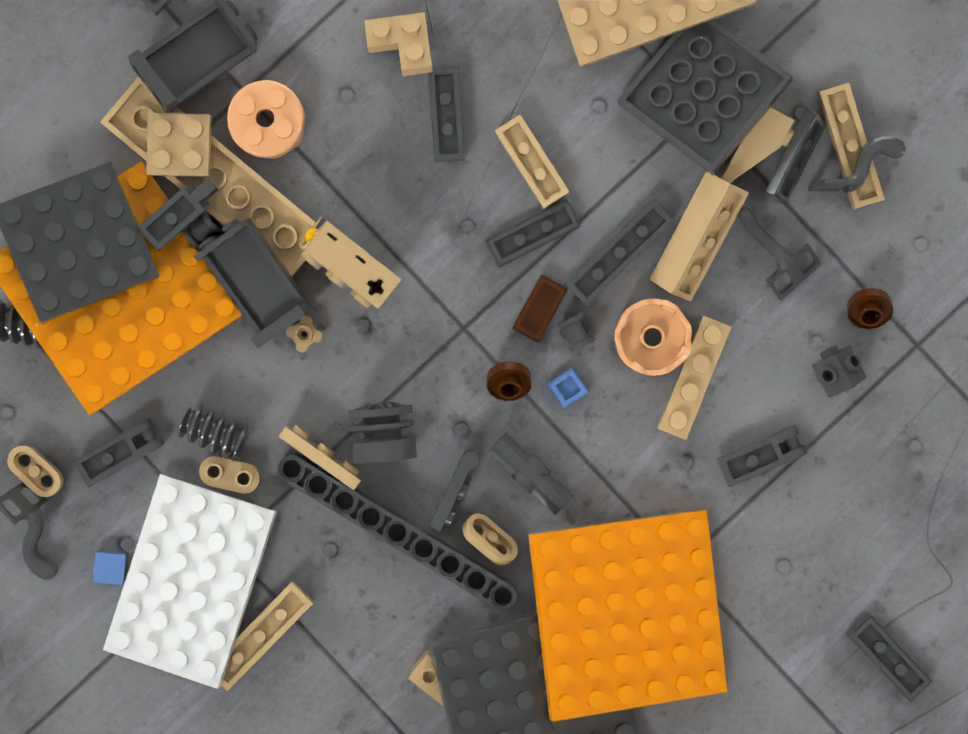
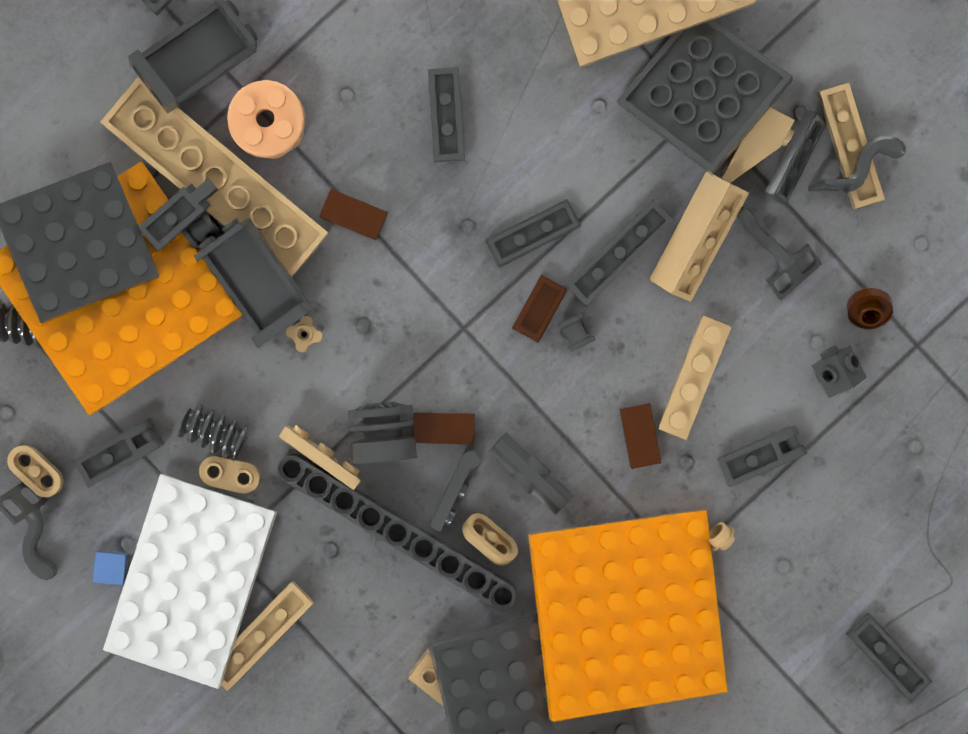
tan plate [146,113,212,178] -> none
tan piece [298,217,401,309] -> none
tan plate [364,12,433,76] -> none
reddish brown plate [487,361,531,401] -> none
tan plate [494,114,570,209] -> none
medium blue tile [547,367,589,409] -> none
light nougat plate [614,299,692,376] -> none
none -> reddish brown tile [319,189,388,241]
none -> reddish brown tile [413,412,475,445]
none -> reddish brown tile [619,403,661,469]
none -> tan plate [707,522,735,551]

